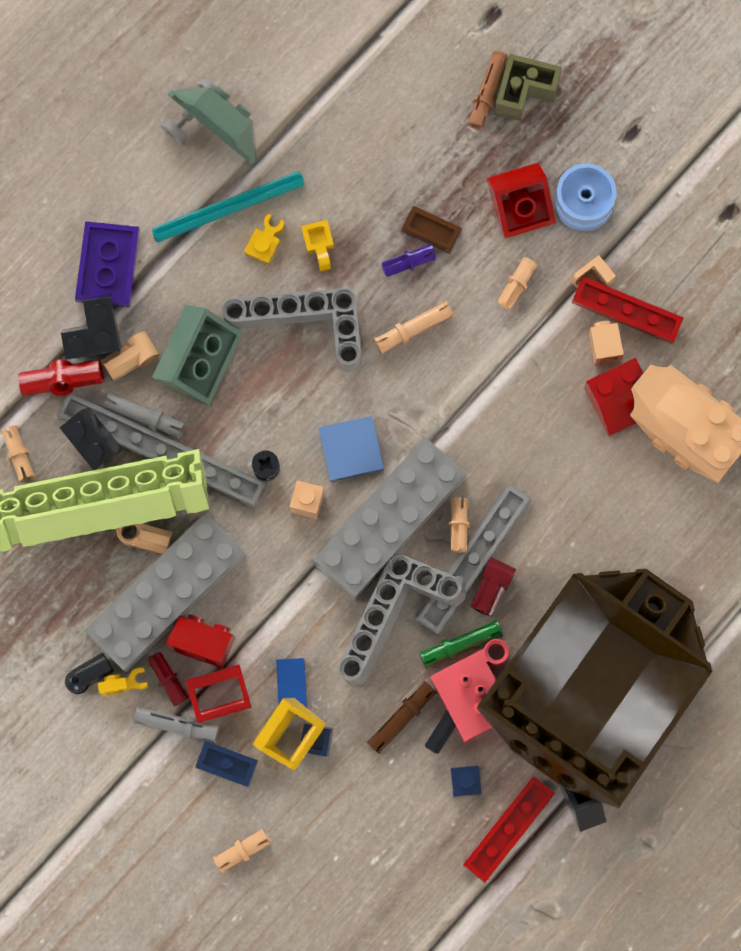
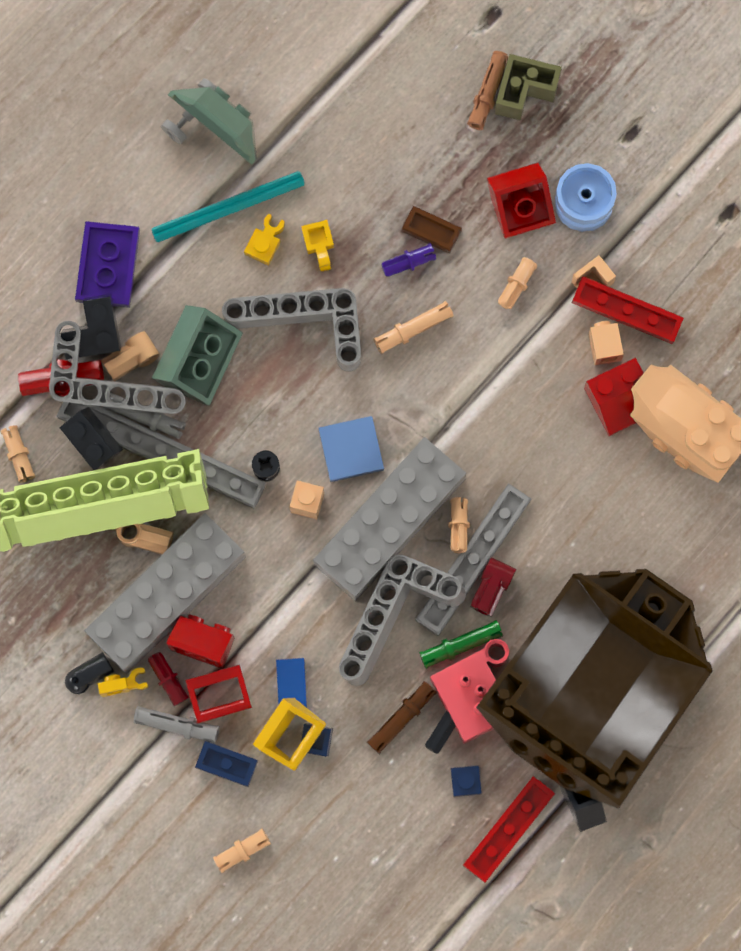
none -> light grey beam [49,321,186,414]

